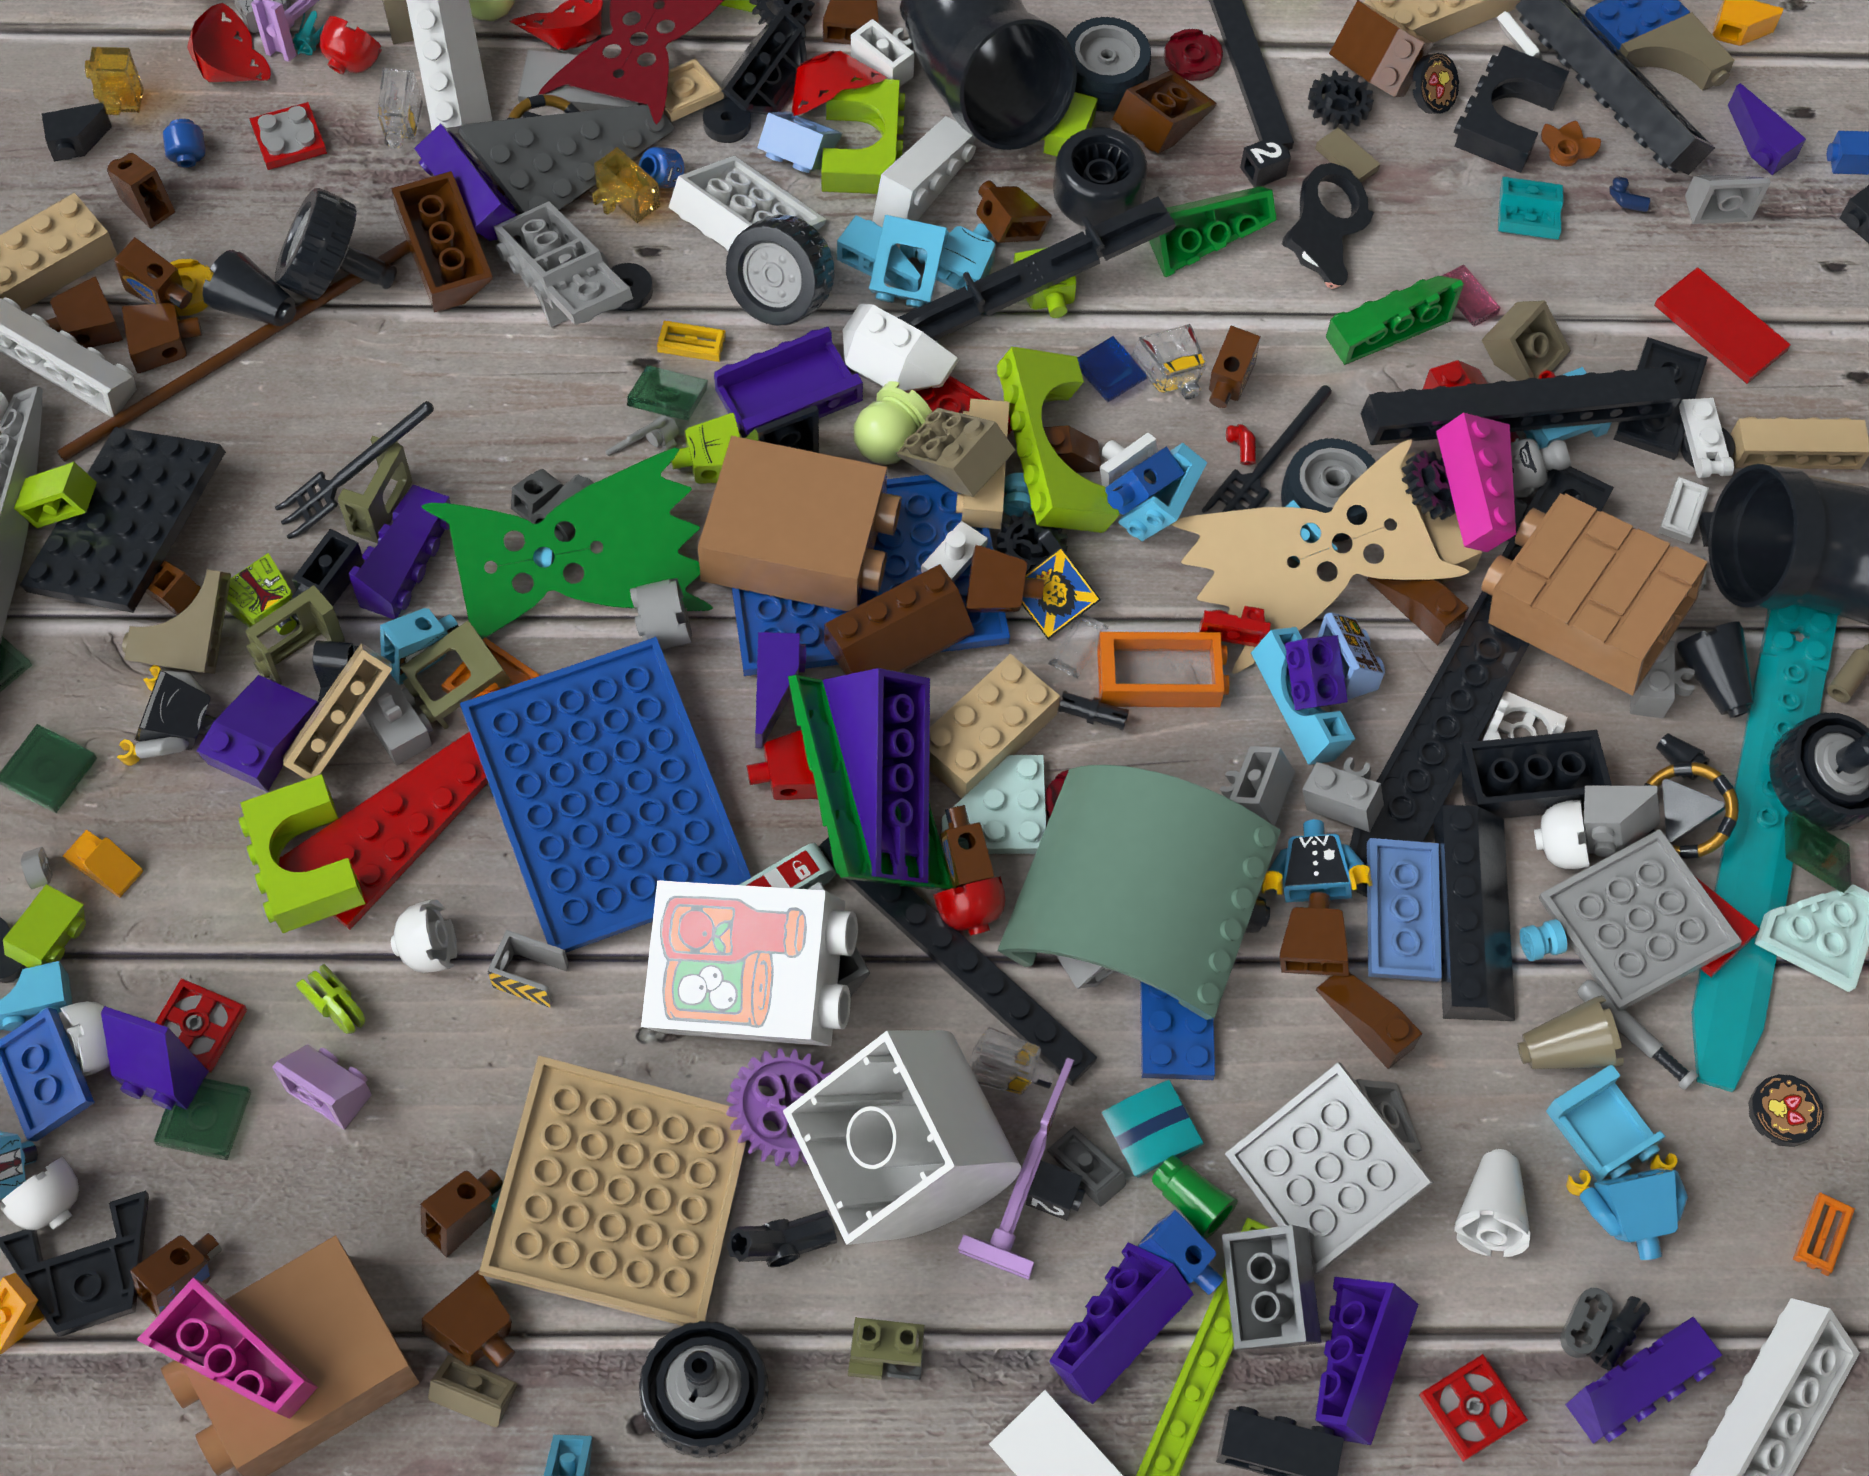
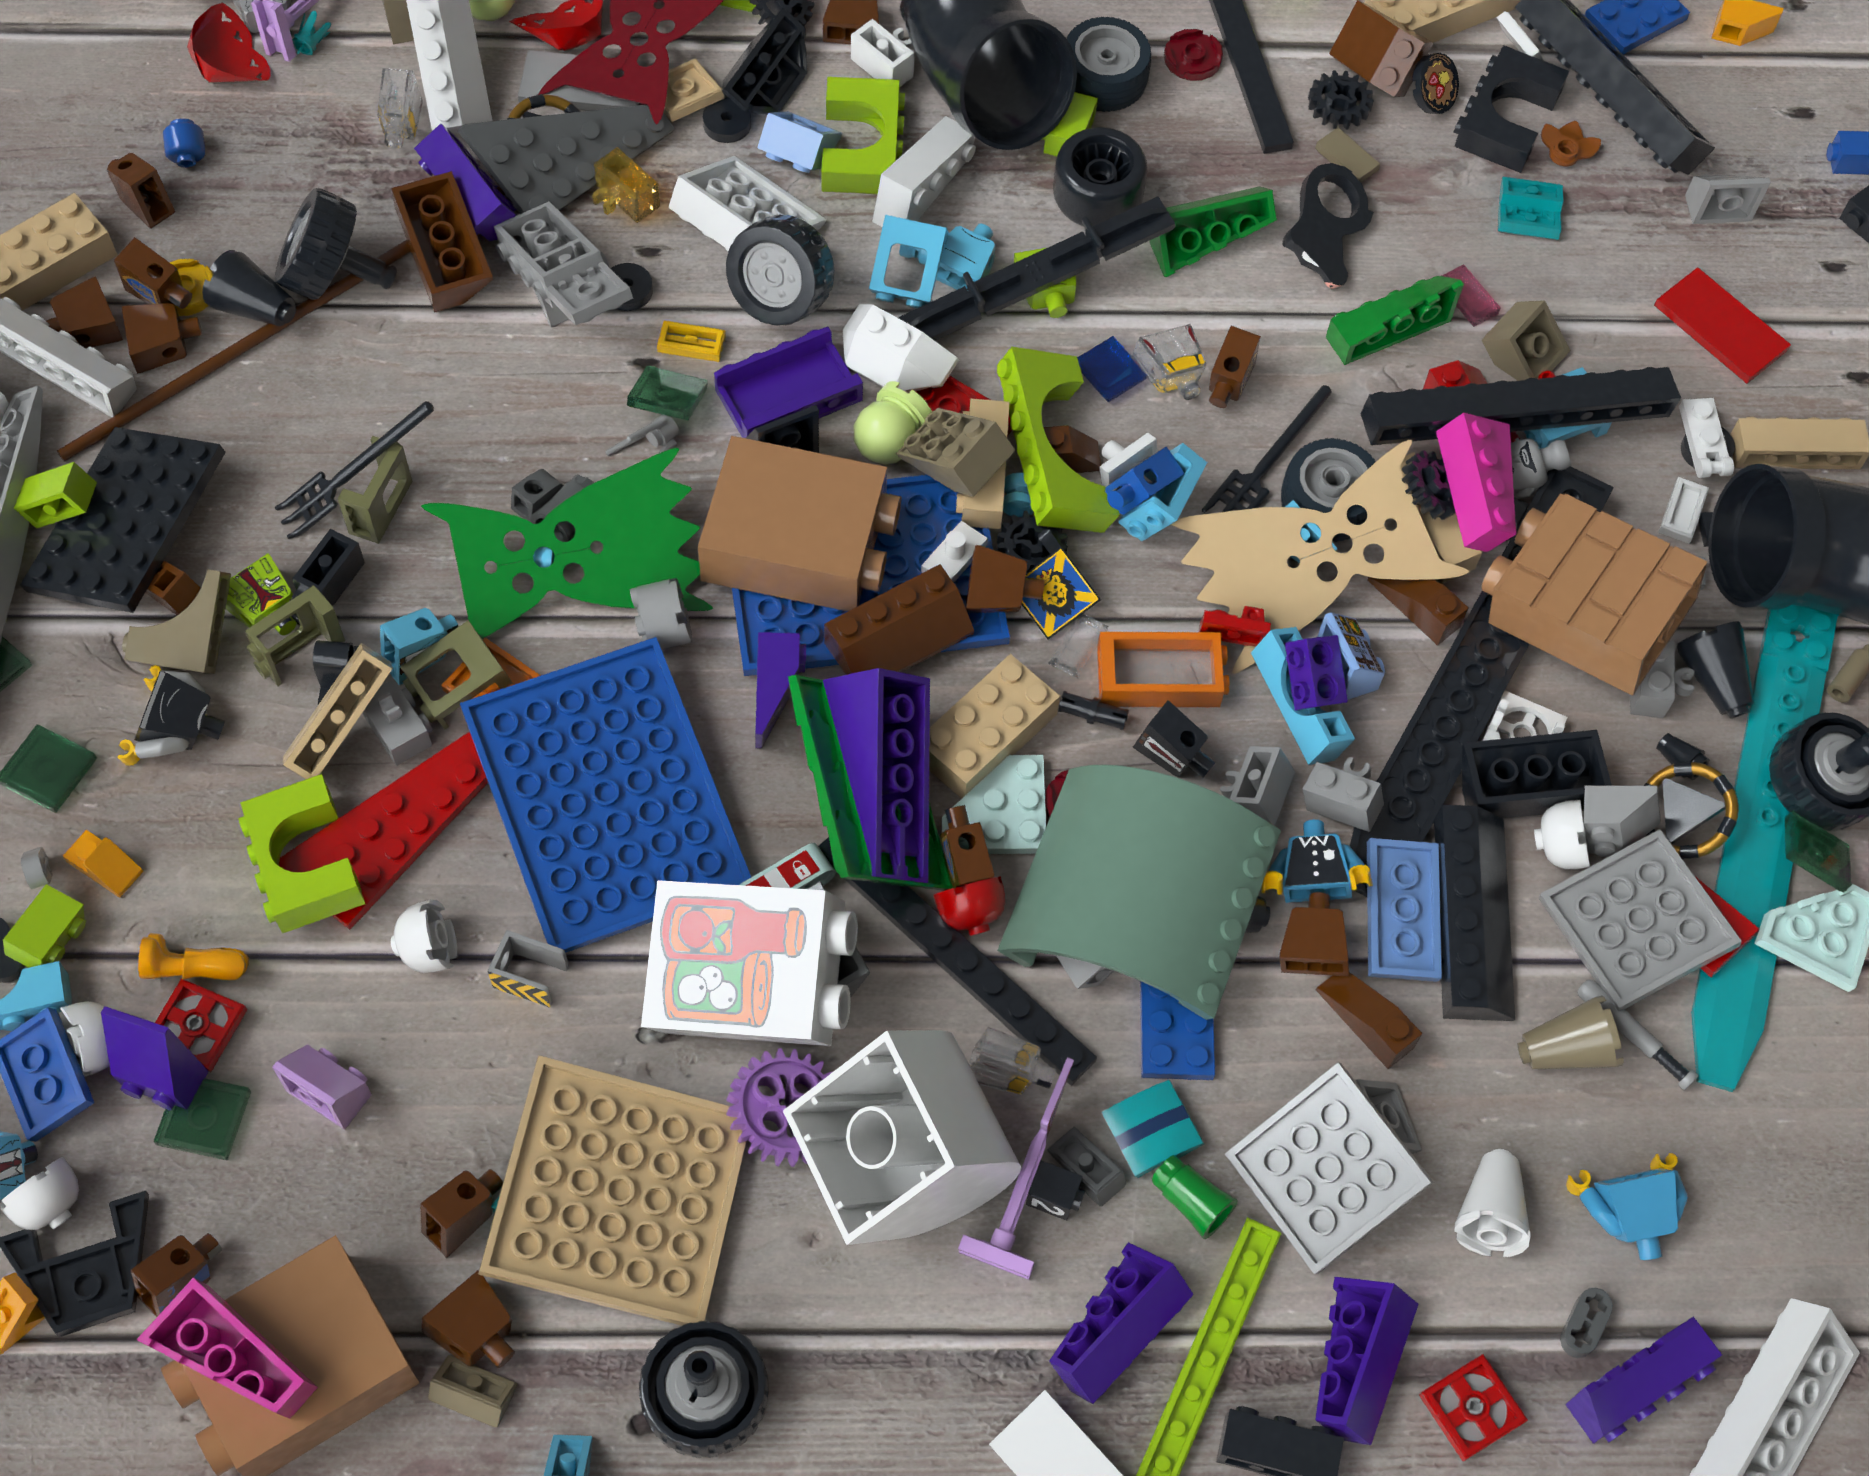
black slope [42,102,112,162] -> none
clear yellow brick [85,47,144,115] -> none
dark purple slope [197,675,319,792] -> none
light grey piece [249,102,327,170] -> none
lime arm [296,964,365,1034] -> none
red cylinder [320,16,382,75] -> none
dark purple wedge [349,484,451,619] -> none
blue head [639,147,685,188] -> none
lime torso [671,413,740,484] -> none
black piece [727,1210,837,1268] -> none
red torso [746,730,818,800] -> none
red piece [792,50,888,116] -> none
medium azure slope [837,215,921,292] -> none
olive hips [848,1317,925,1380] -> none
reddish brown torso [976,180,1052,243] -> none
reddish brown slope [1112,70,1217,154] -> none
blue torso [1137,1210,1224,1295] -> none
dark grey slope [1222,1225,1322,1350] -> none
red arm [1226,424,1256,465] -> none
black brick [1240,135,1291,187] -> none
medium azure wheel [1519,919,1567,961] -> none
medium azure panel [1546,1065,1666,1181] -> none
black pin [1591,1296,1651,1370] -> none
dark blue arm [1609,176,1650,212] -> none
black tile [1613,337,1708,460] -> none
dark tan arch [1619,12,1735,91] -> none
dark purple slope [1727,83,1806,175] -> none
tile [1748,1074,1824,1147] -> none
orange tile [1793,1192,1855,1276] -> none
none -> light orange piece [138,933,249,980]
none -> black torso [1133,700,1216,778]

